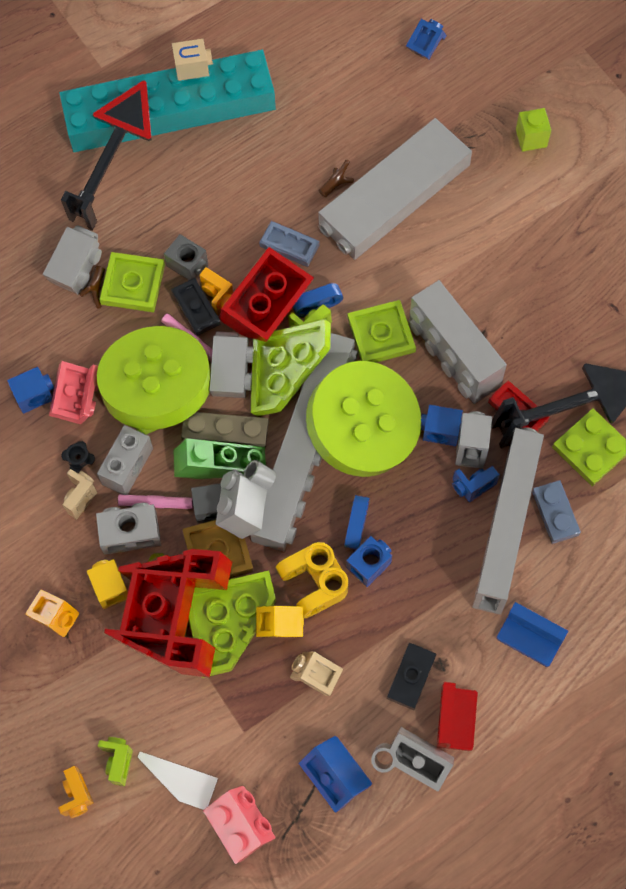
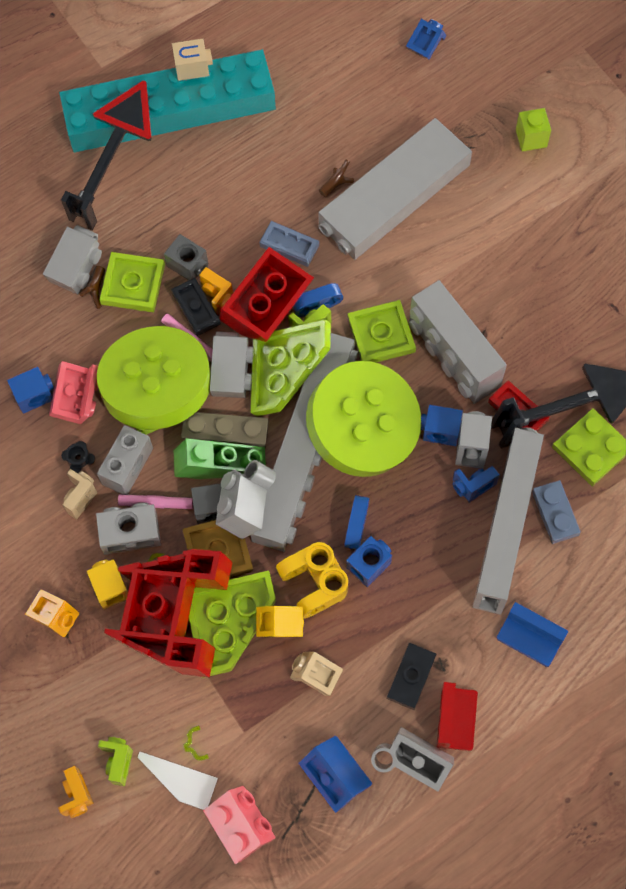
none -> clear neon green piece [183,726,209,761]

